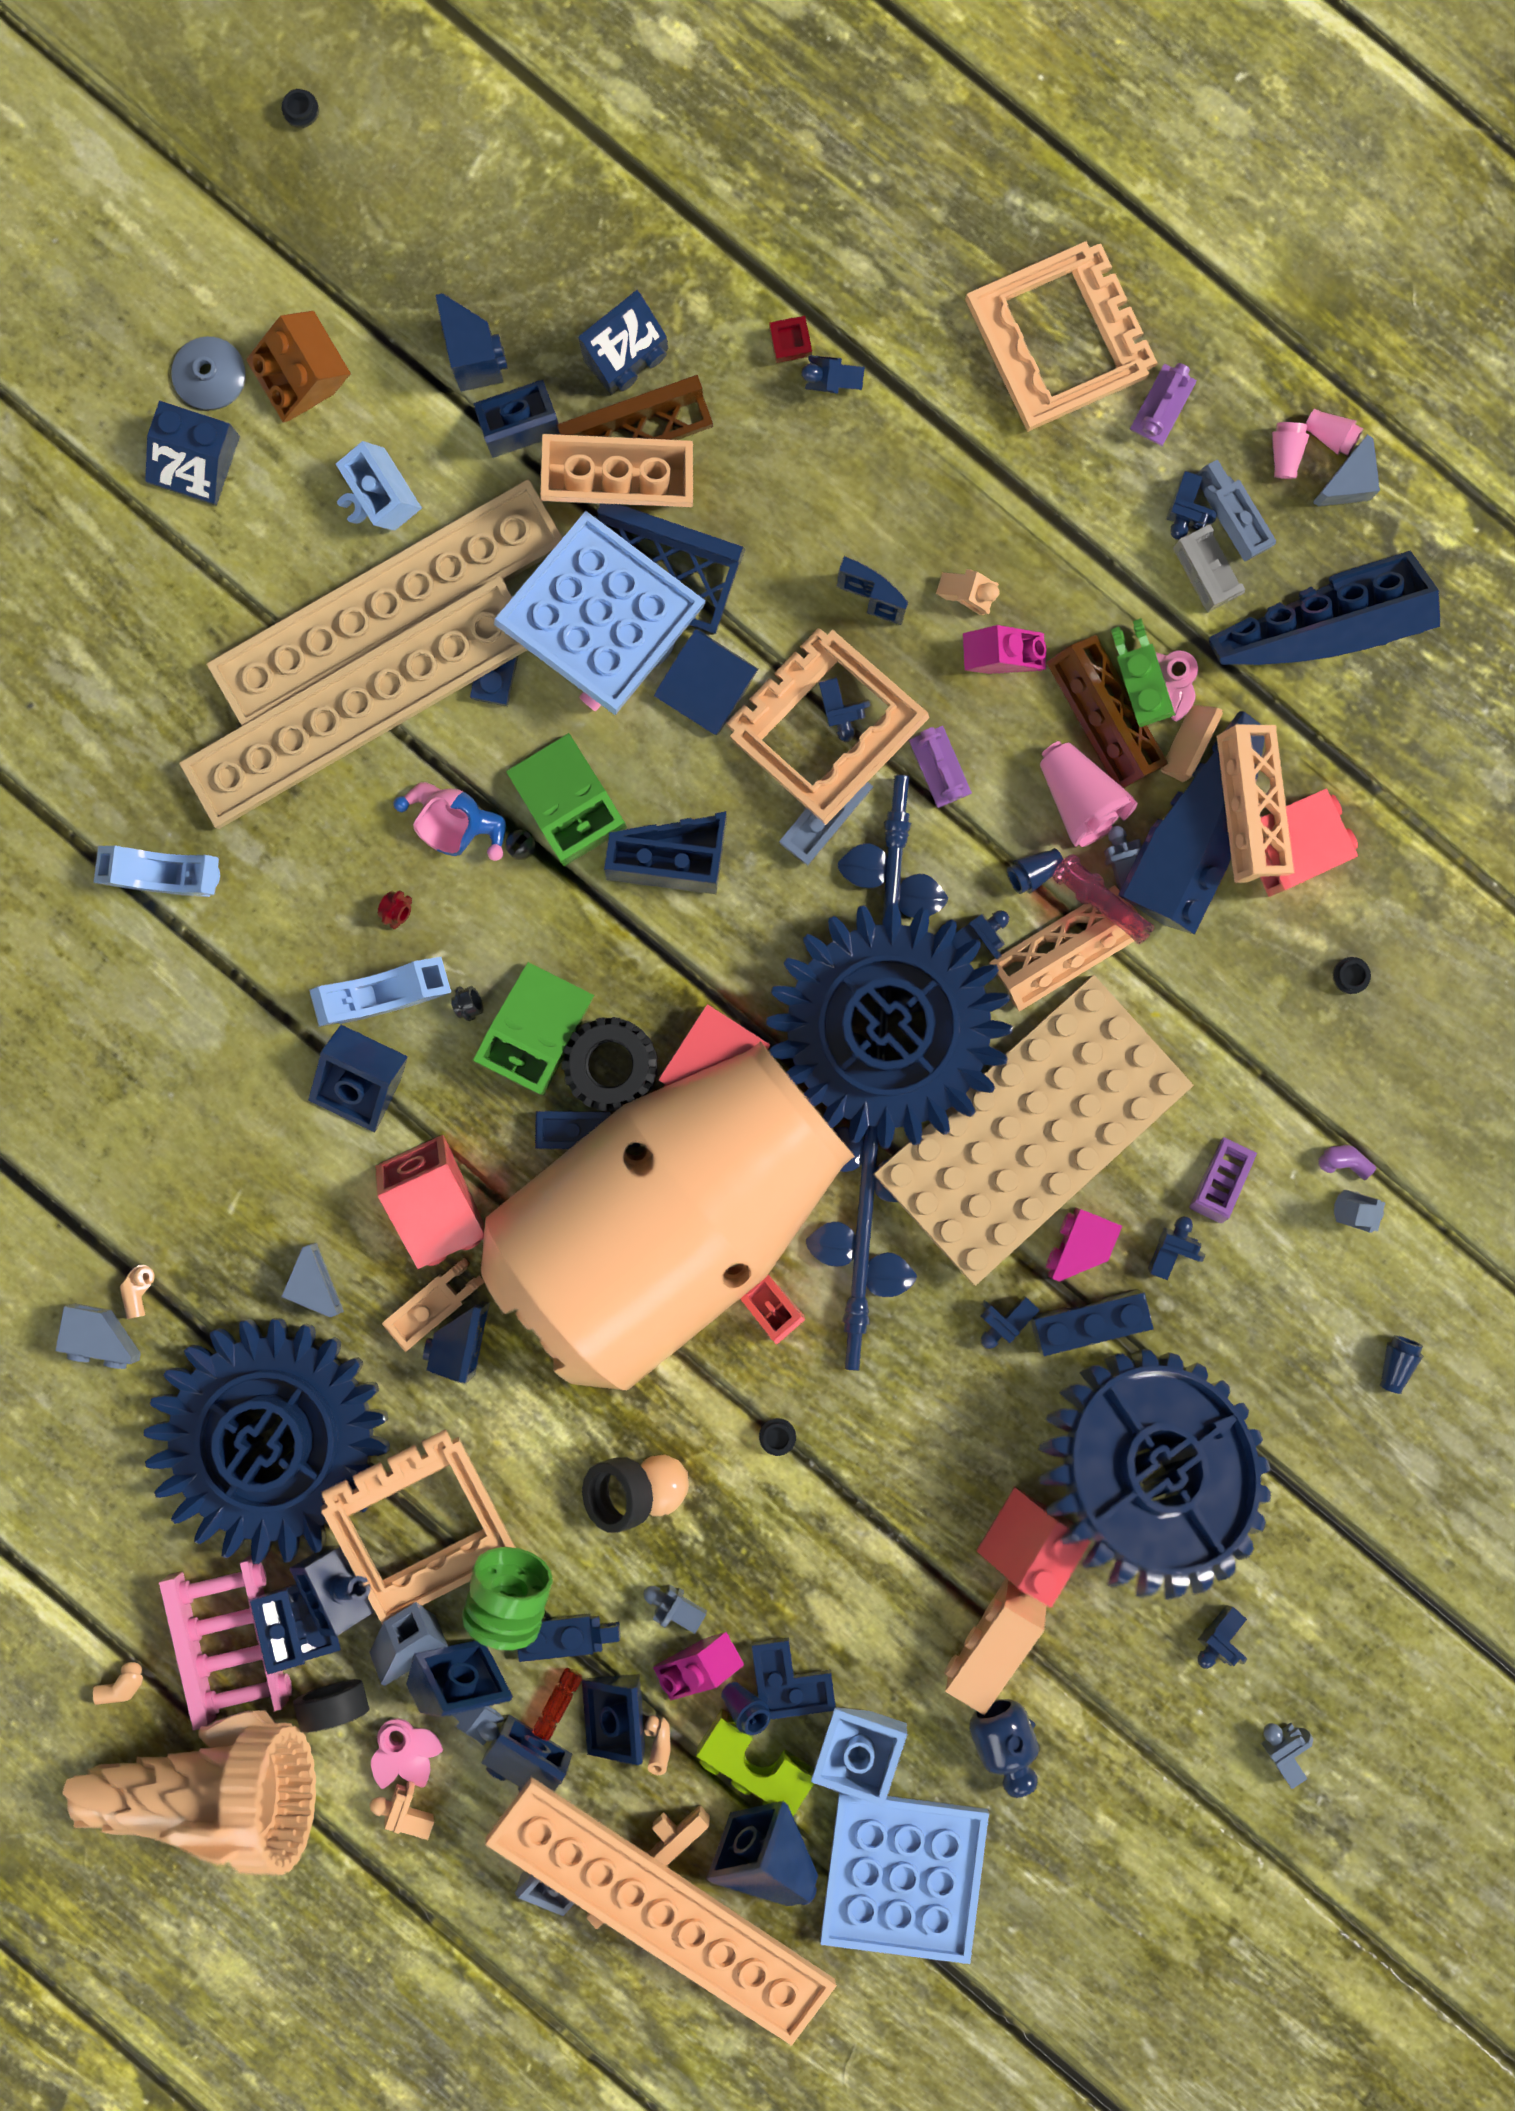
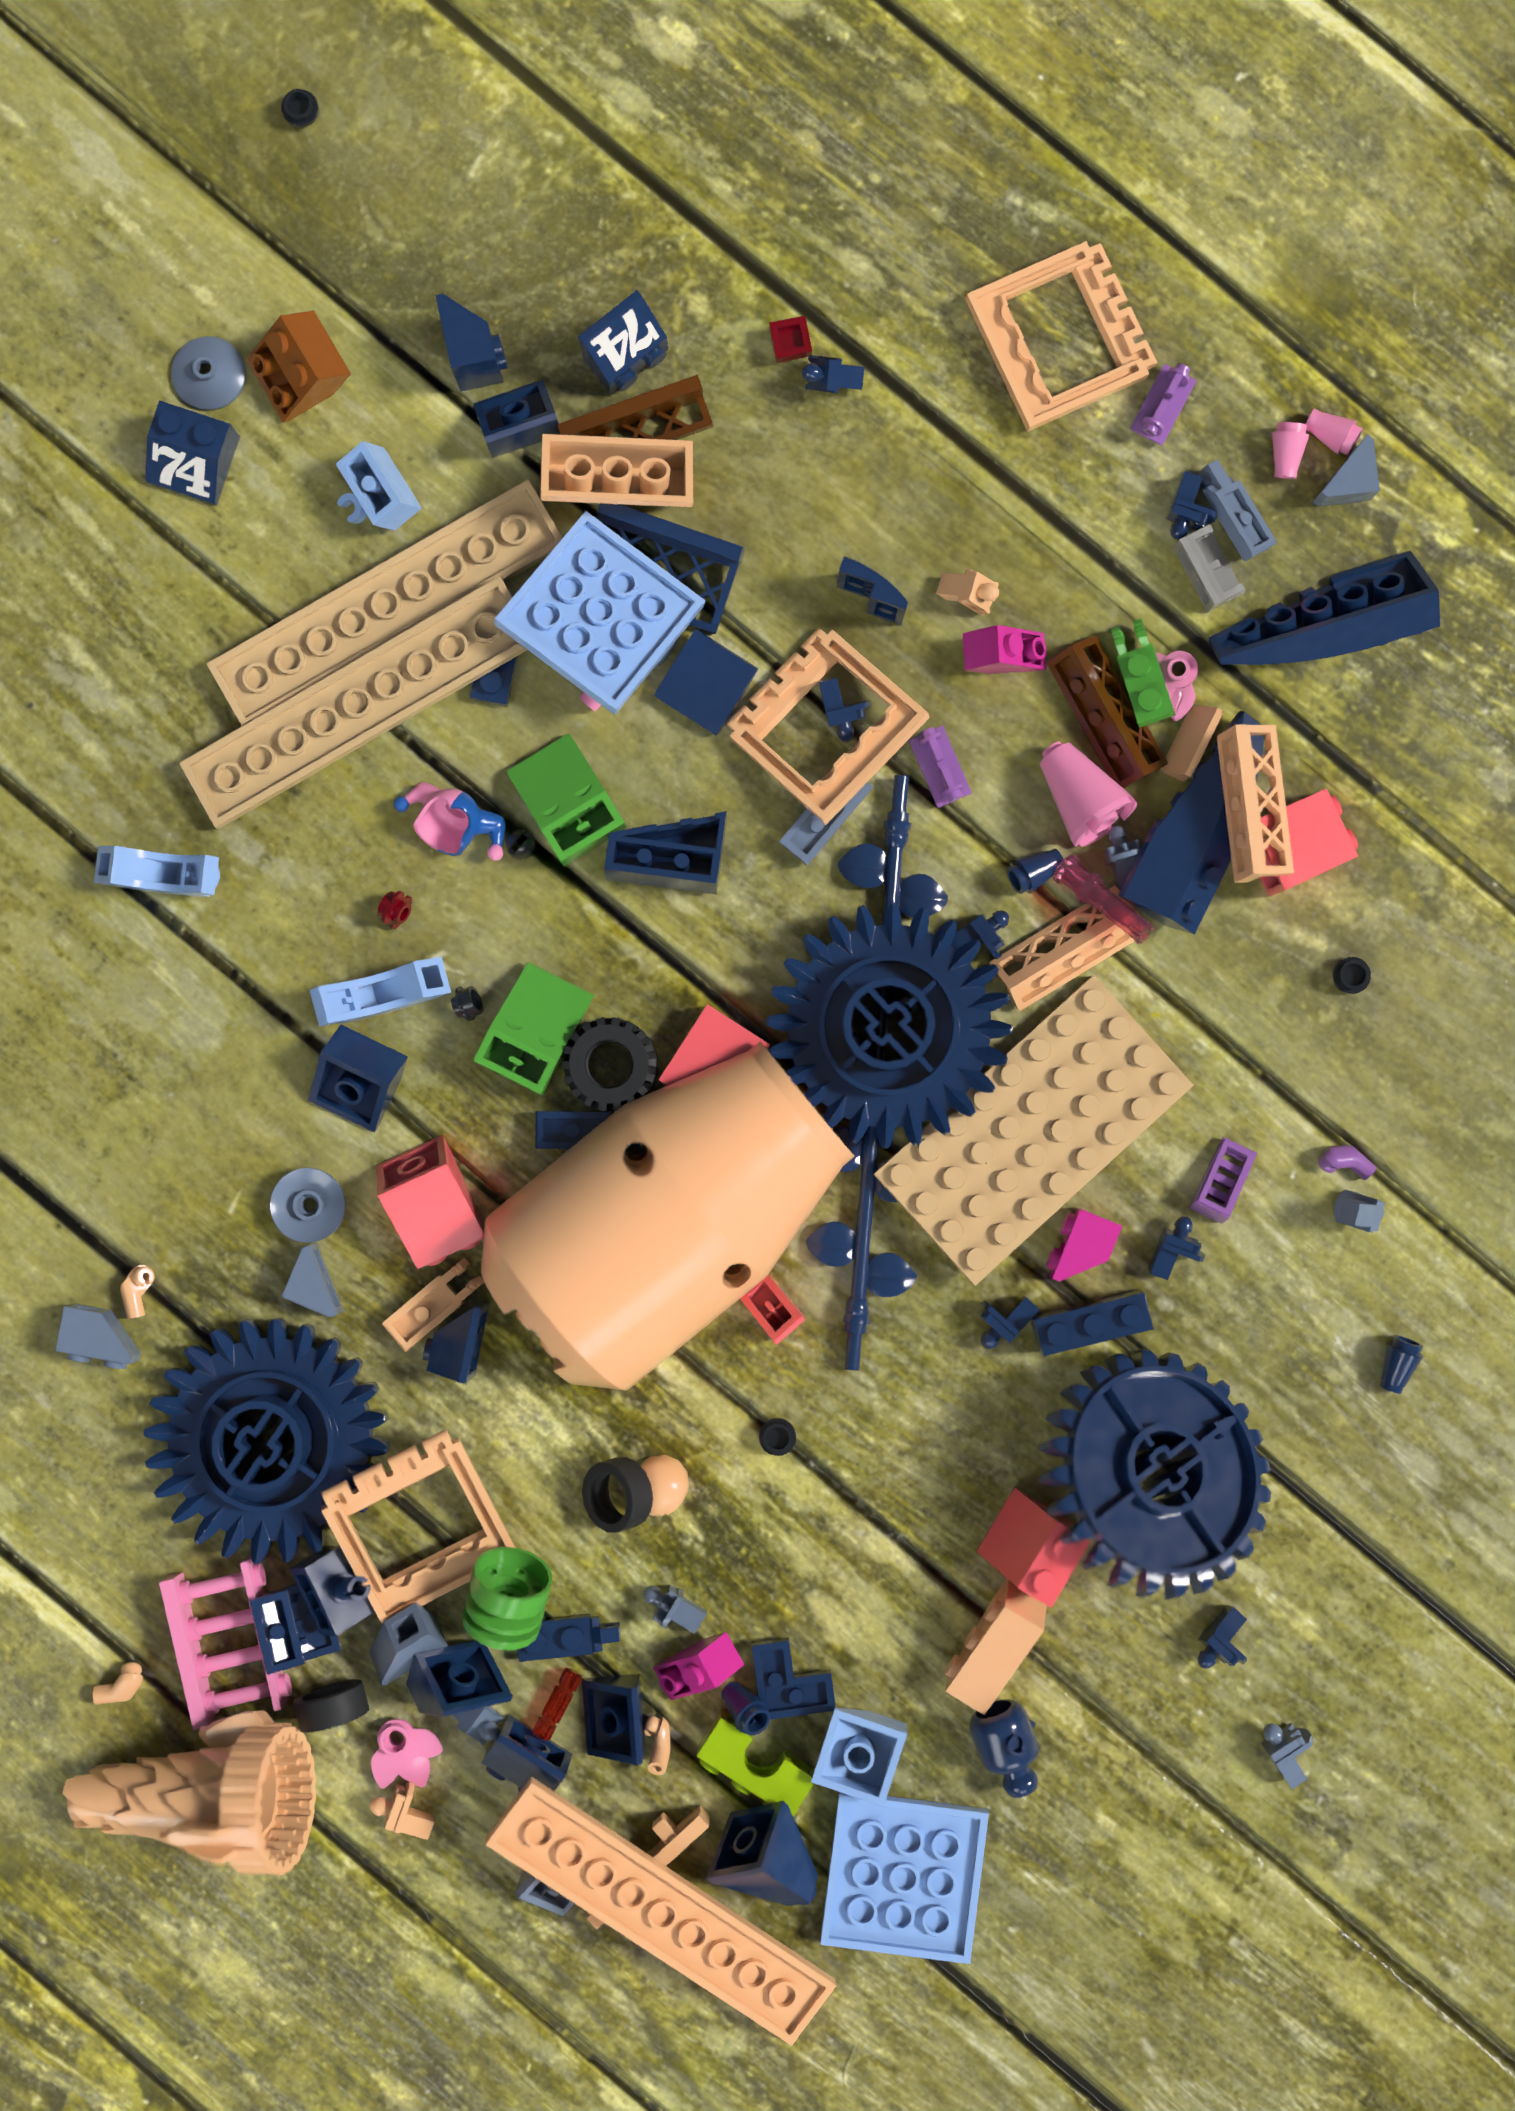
none -> sand blue dish [270,1168,346,1243]

